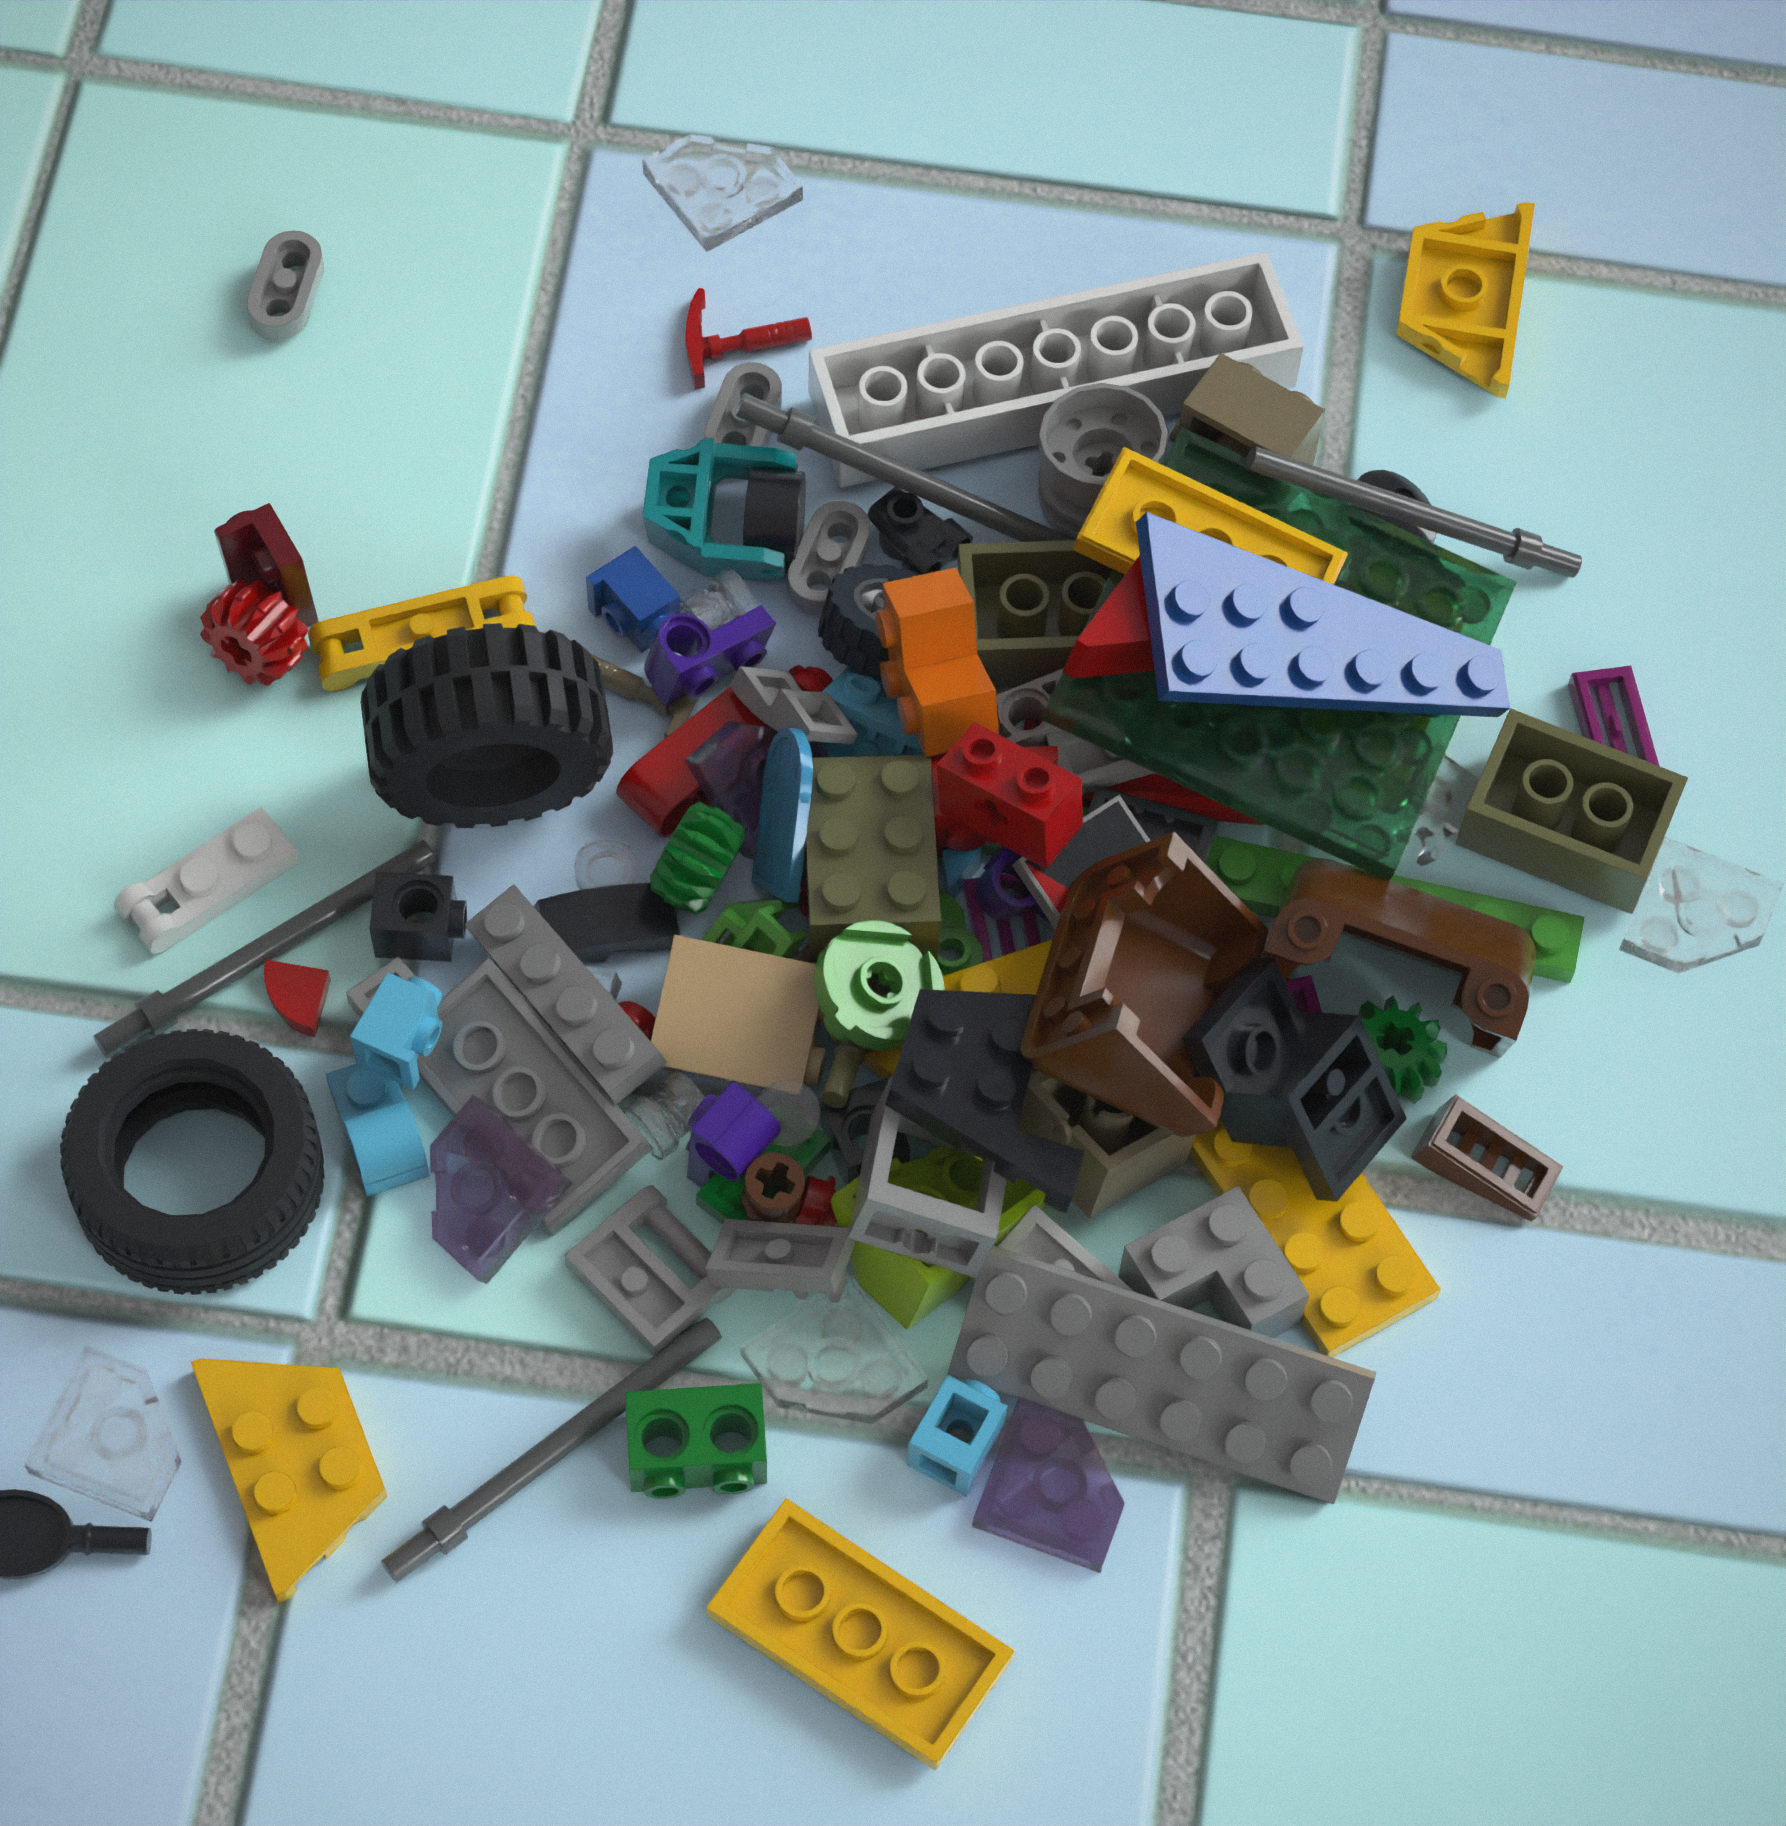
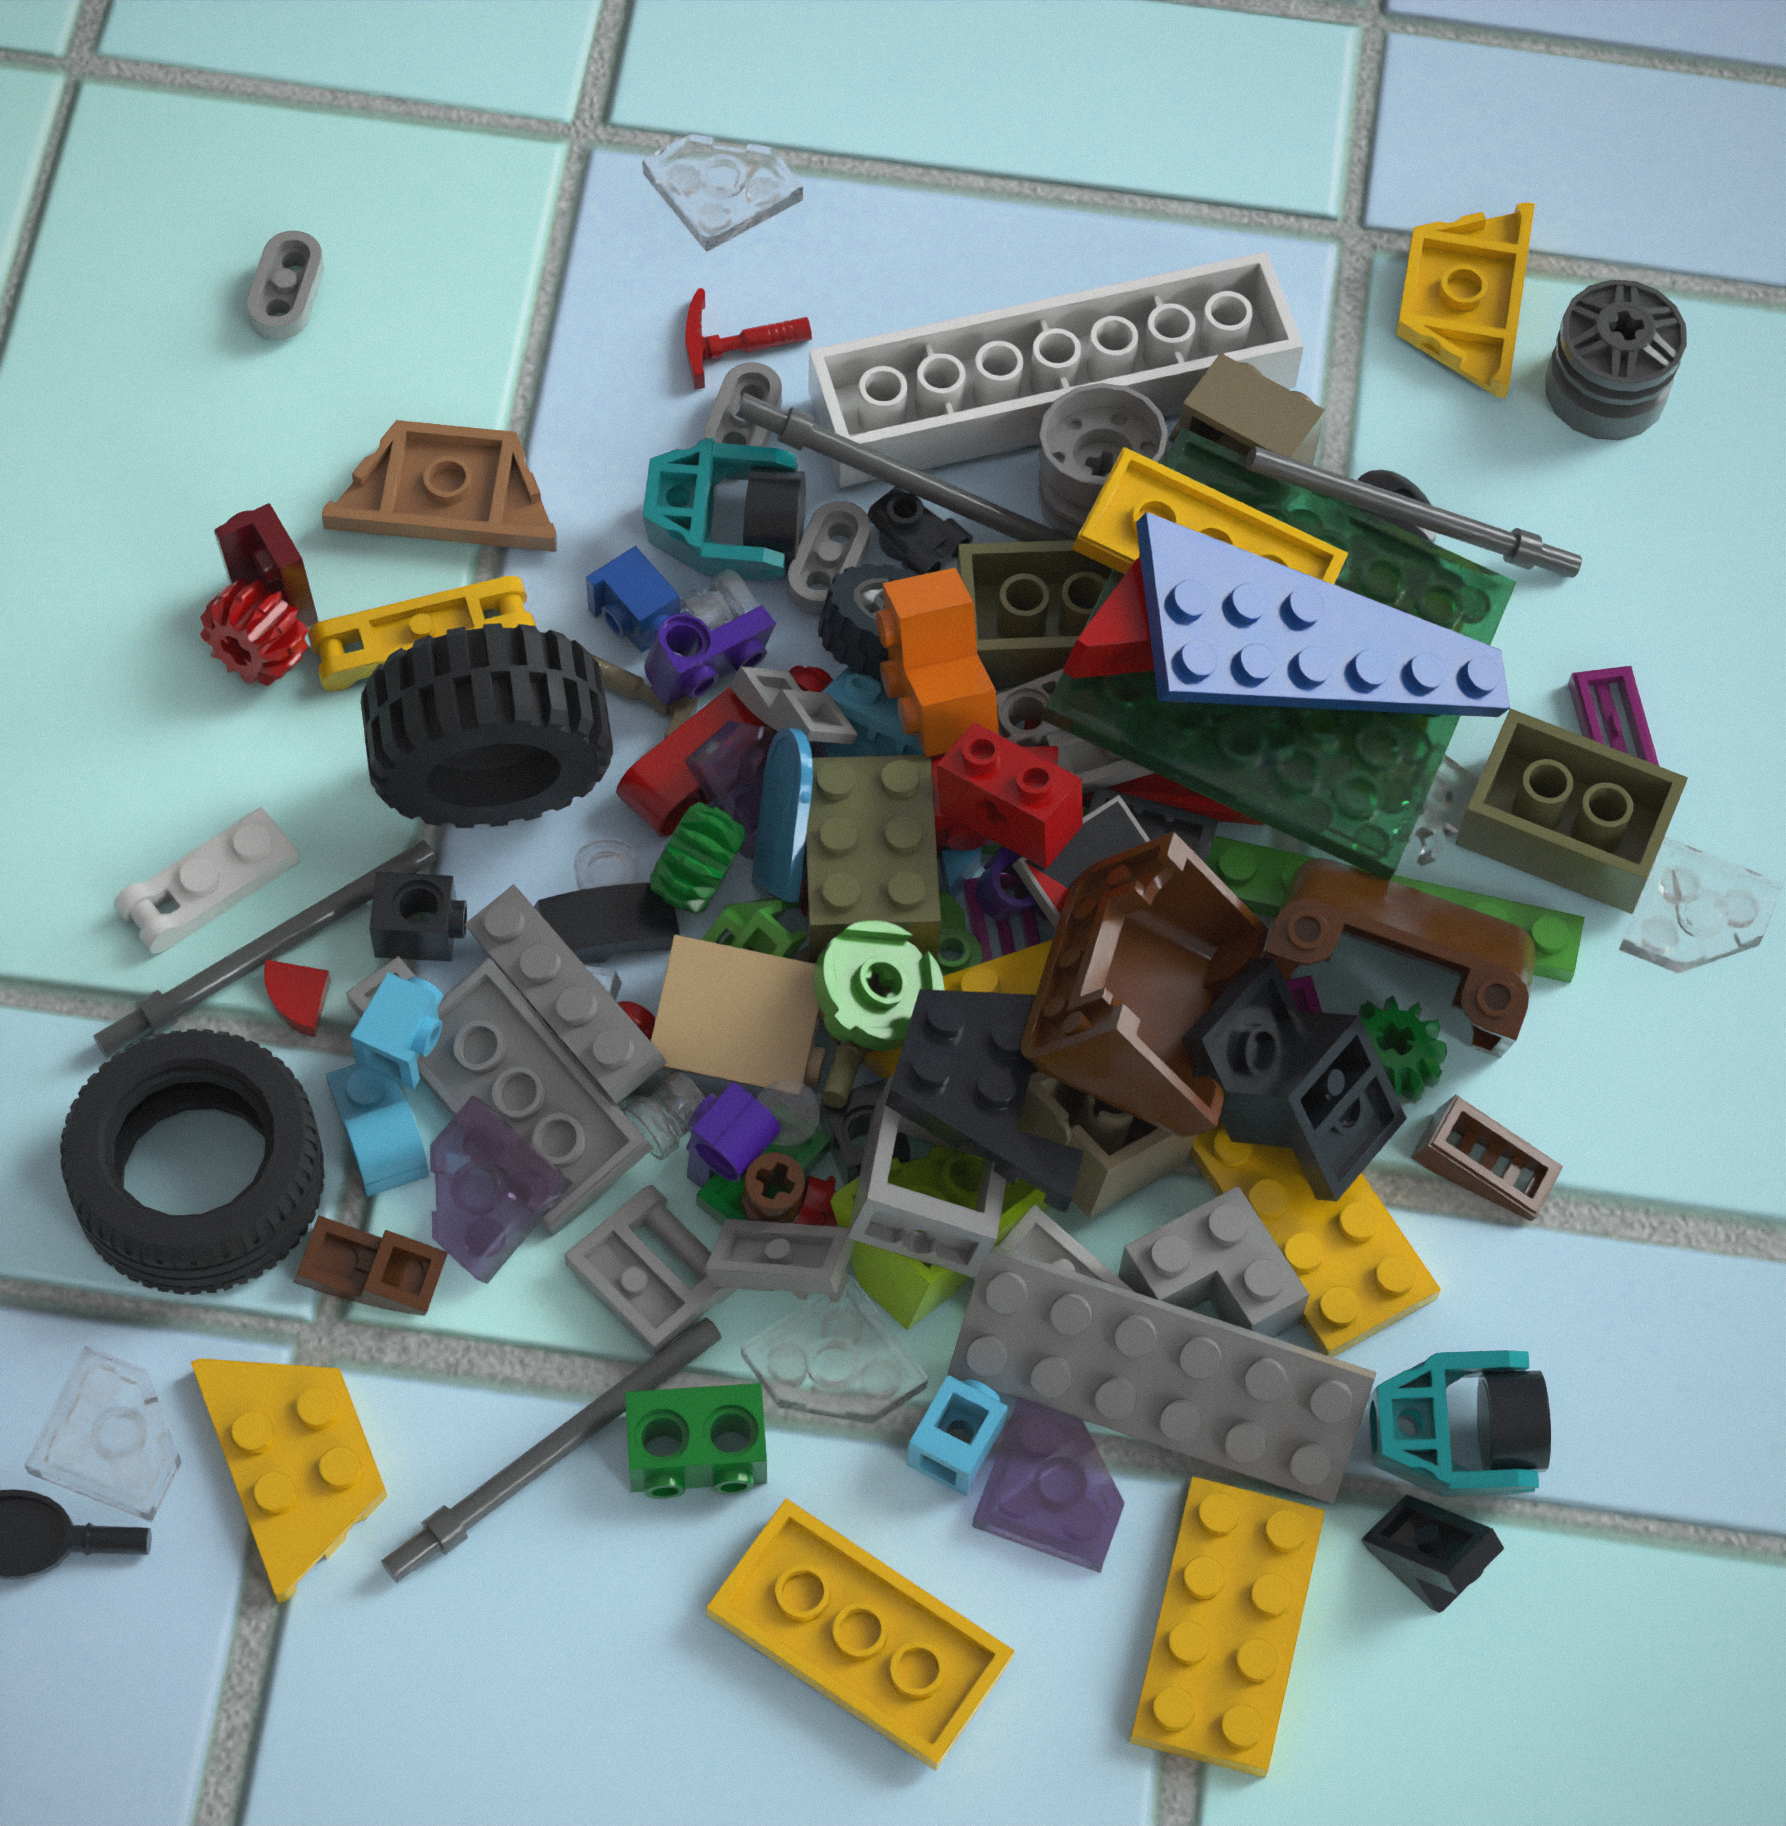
none -> reddish brown slope [293,1215,448,1316]
none -> medium nougat wing [322,420,557,552]
none -> yellow plate [1129,1476,1325,1778]
none -> black slope [1361,1494,1505,1613]
none -> teal piece [1368,1350,1551,1497]
none -> dark grey wheel [1545,279,1687,440]

